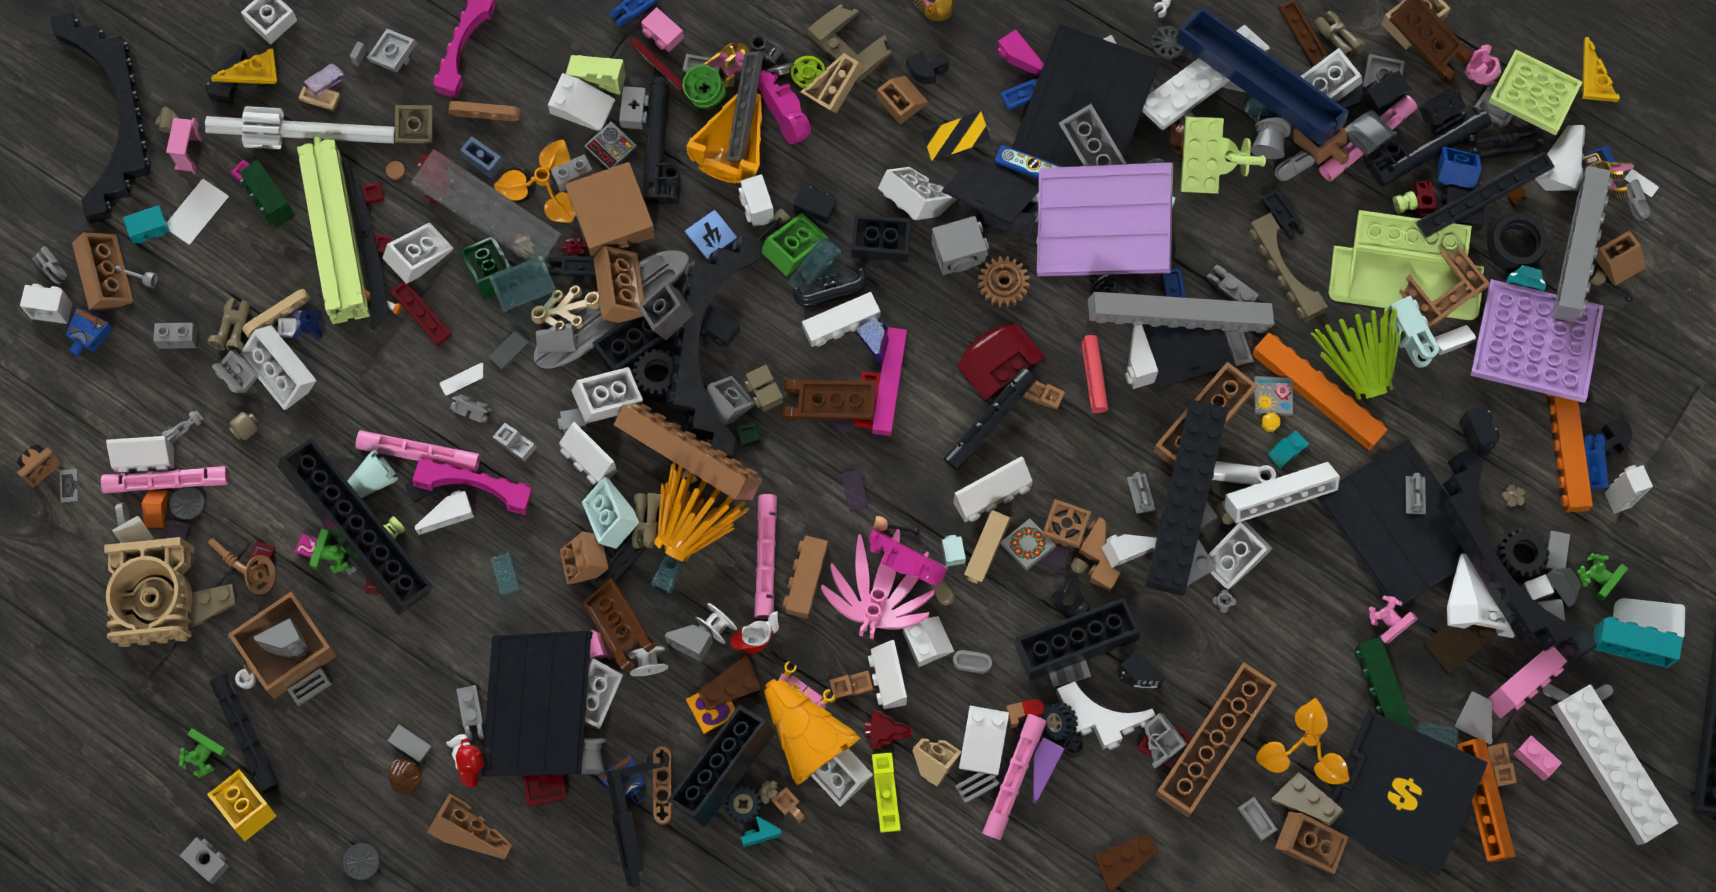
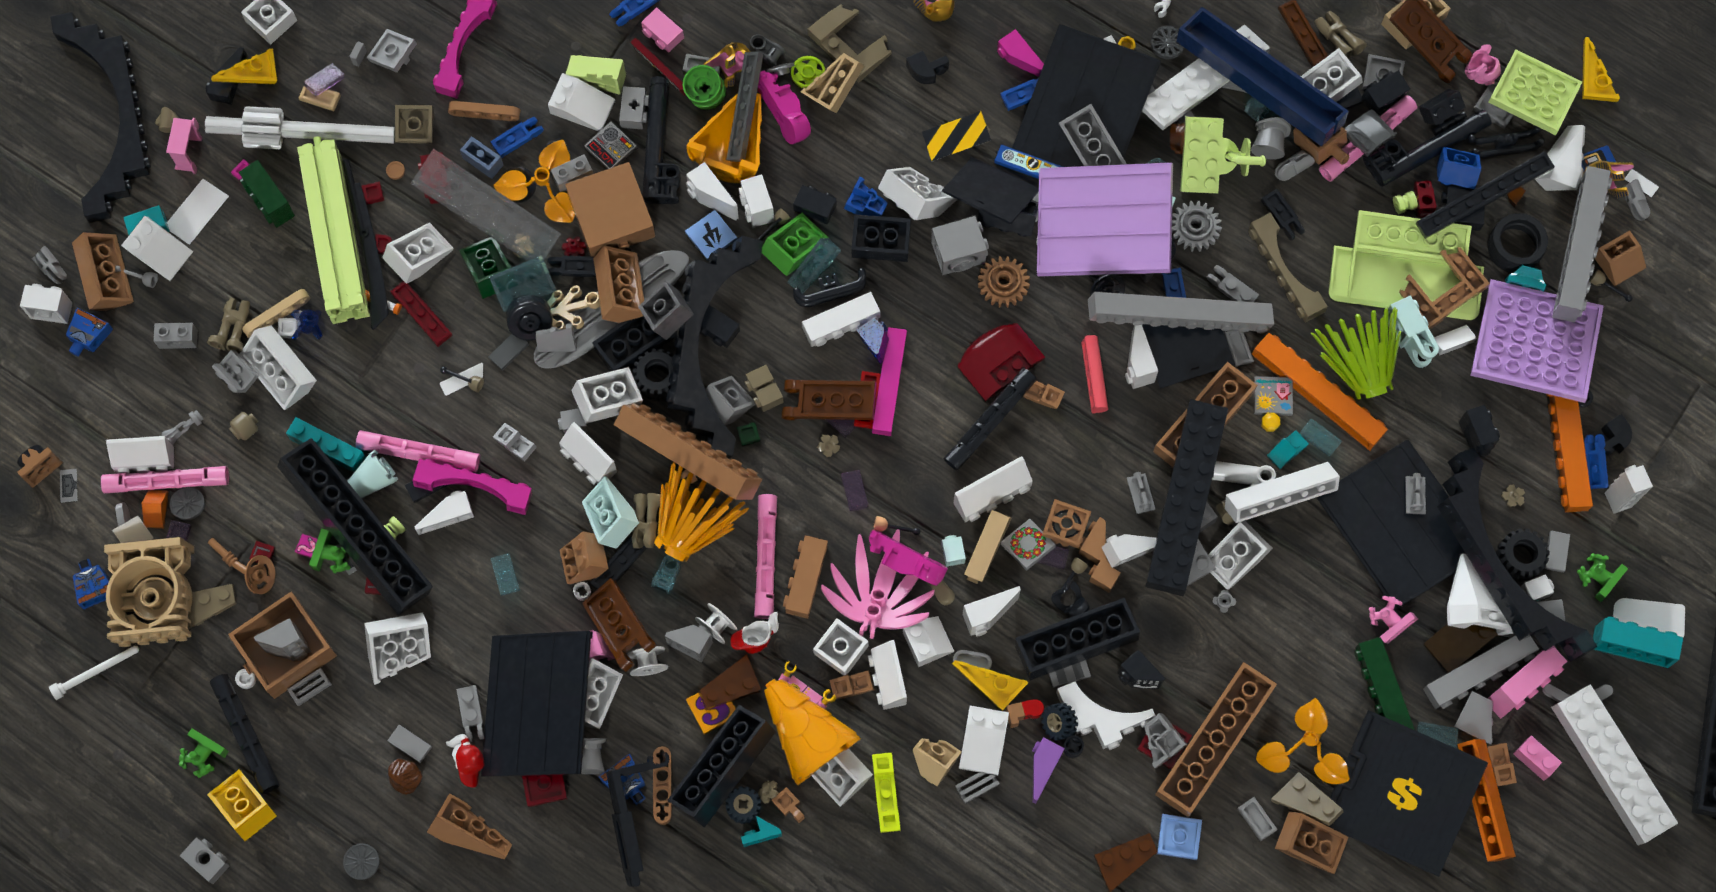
light grey hinge [450,394,492,423] -> none
dark red rock [865,710,913,749] -> none
medium nougat slope [877,76,929,125] -> none
bright pink piece [982,714,1047,841] -> none
dark grey slope [1546,567,1582,607] -> none
none -> white piece [49,646,139,700]
none -> torso [73,559,110,609]
none -> white slope [121,216,193,281]
none -> teal brick [286,417,366,473]
none -> white wedge [364,612,431,685]
none -> hinge [440,366,484,392]
none -> blue hinge [490,117,544,158]
none -> black wheel [506,295,553,341]
none -> white bush [573,582,591,601]
none -> white slope [686,162,739,220]
none -> white brick [813,618,869,676]
none -> dark tan plant [817,434,840,457]
none -> blue slope [844,177,888,217]
none -> yellow wing [952,660,1028,711]
none -> white slope [962,586,1021,637]
none -> yellow tile [1118,36,1136,50]
none -> light blue tile [1157,814,1202,860]
none -> light grey gear [1172,201,1222,252]
none -> clear light blue plate [1299,418,1342,457]
none -> light grey brick [1423,635,1539,710]

